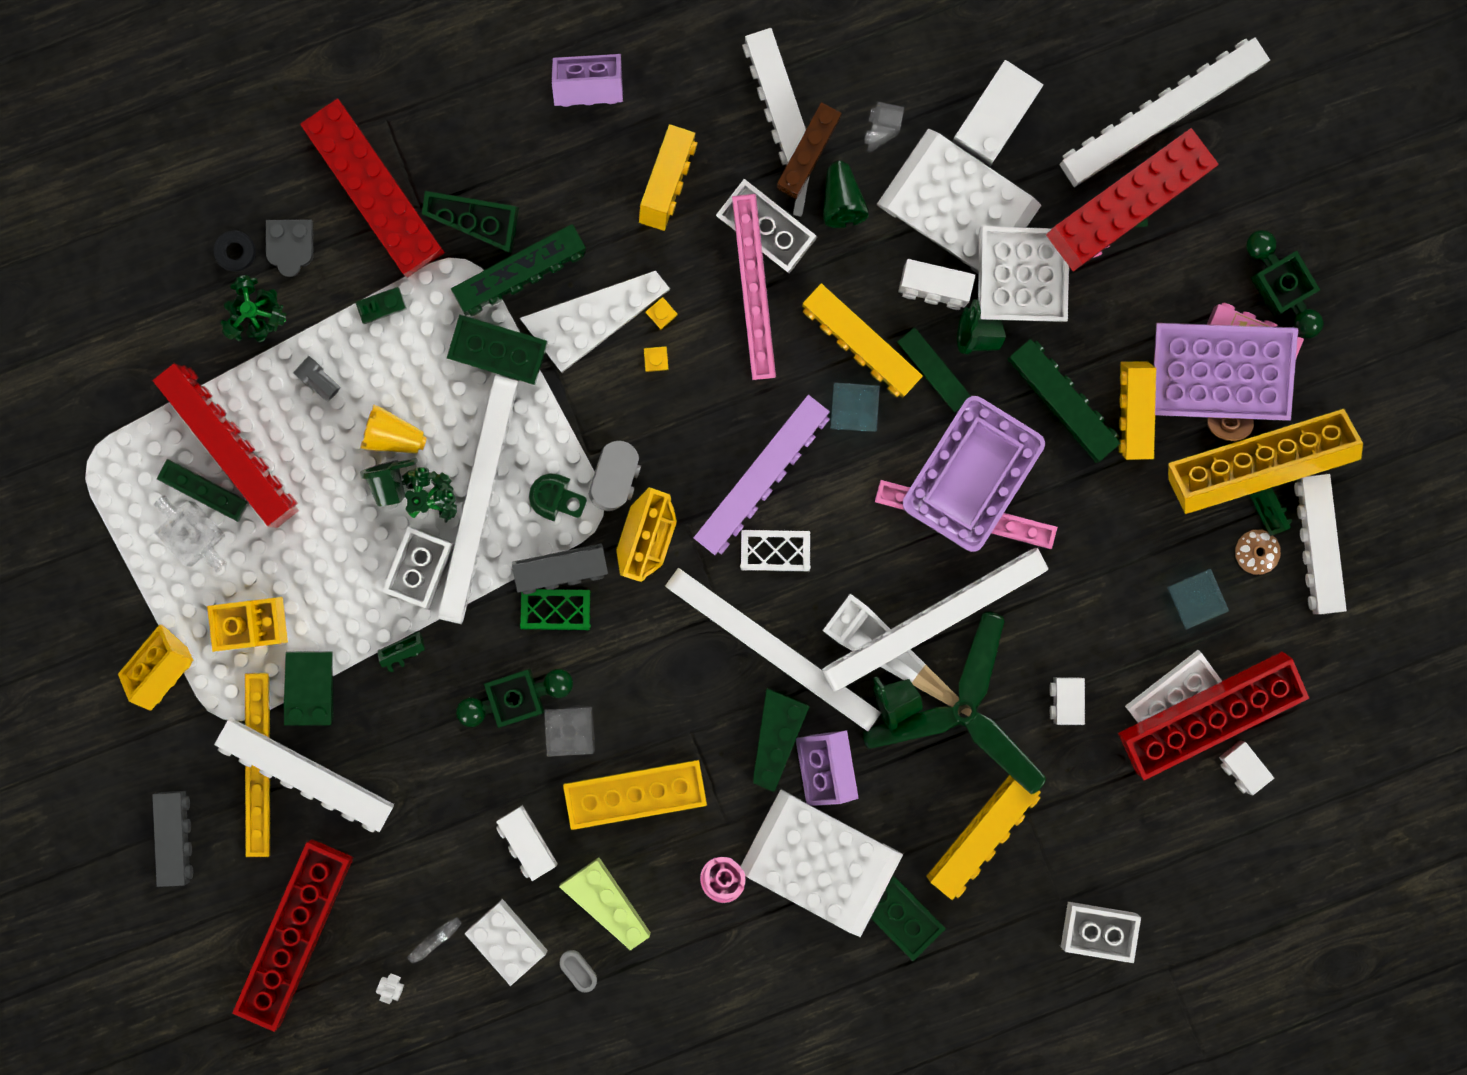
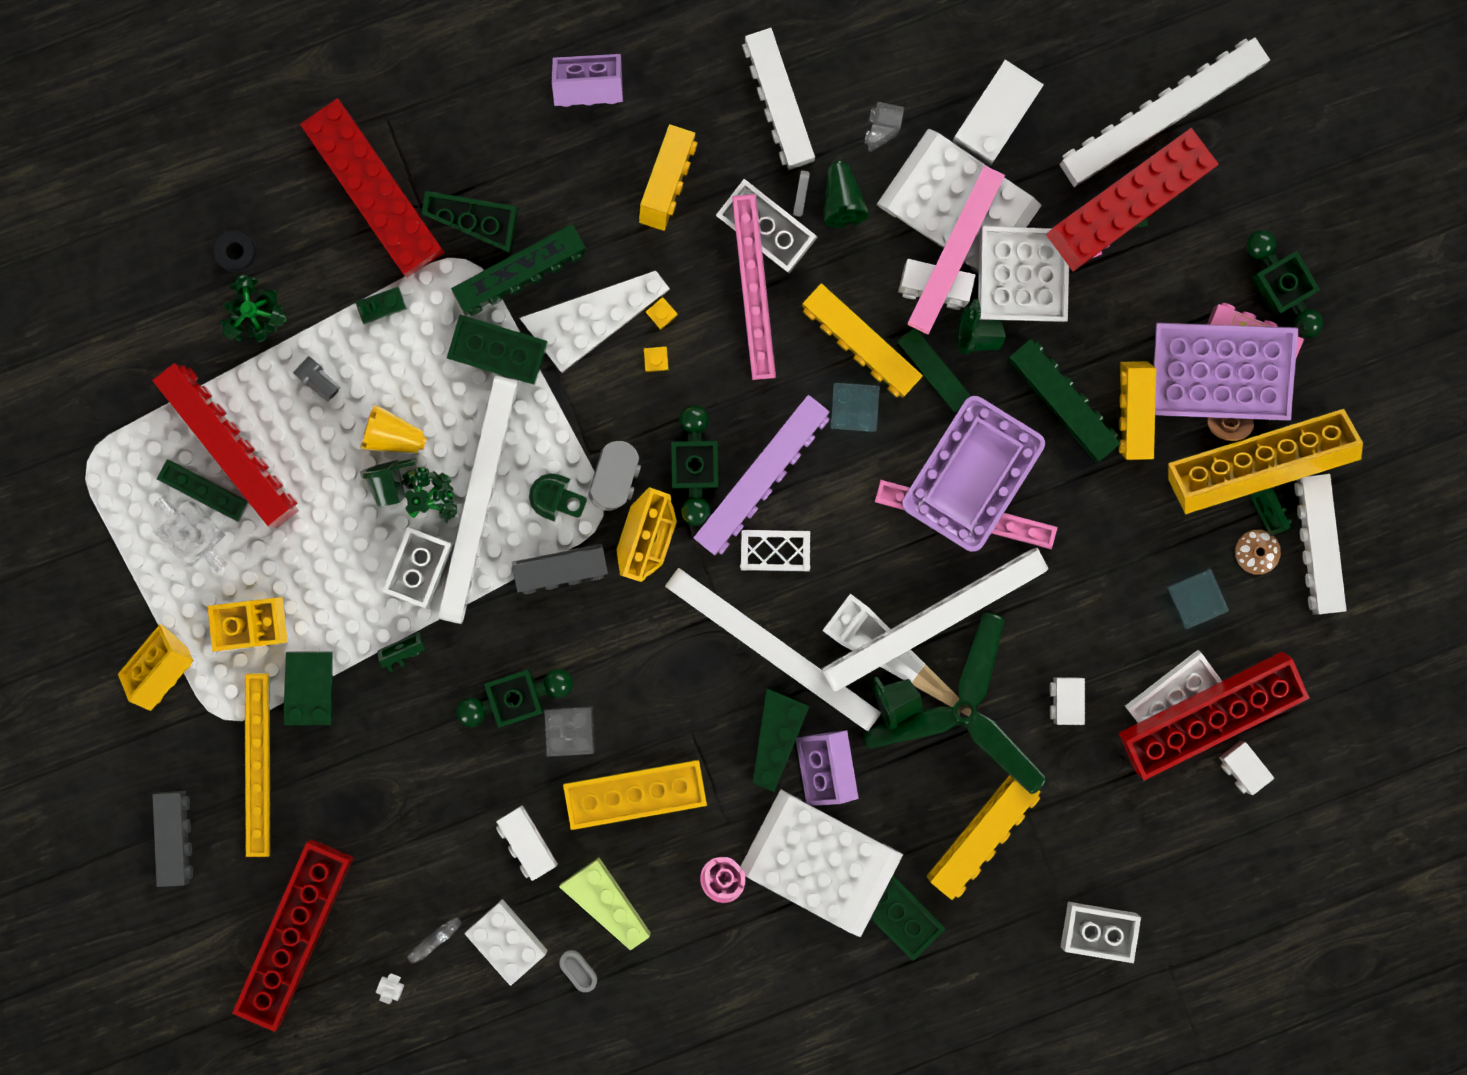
white brick [214,718,394,832] -> none
dark grey plate [266,220,313,277] -> none
green window [520,589,591,630] -> none
reddish brown brick [777,102,842,199] -> none
none -> dark green brick [671,405,719,526]
none -> bright pink tile [907,165,1005,335]

